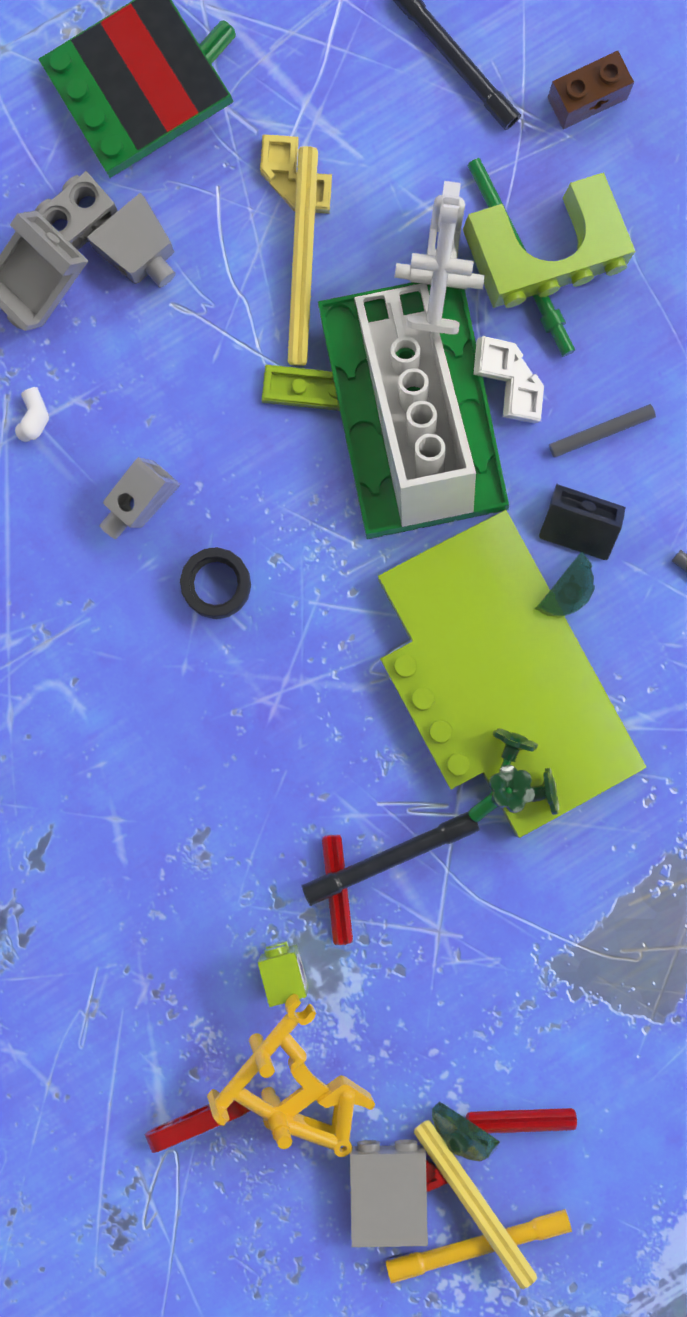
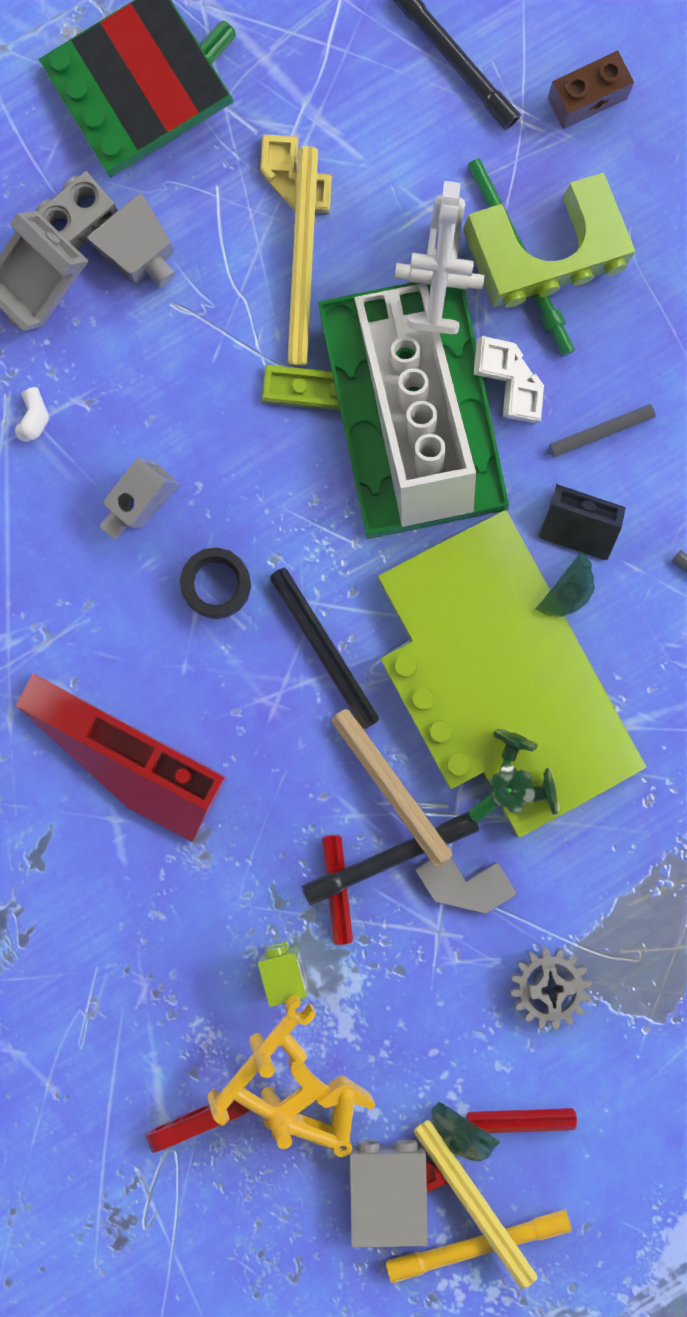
none -> wedge [15,673,228,842]
none -> black axle [270,567,379,729]
none -> tan axle [332,709,453,867]
none -> light grey tile [415,858,517,914]
none -> light grey gear [509,946,592,1030]

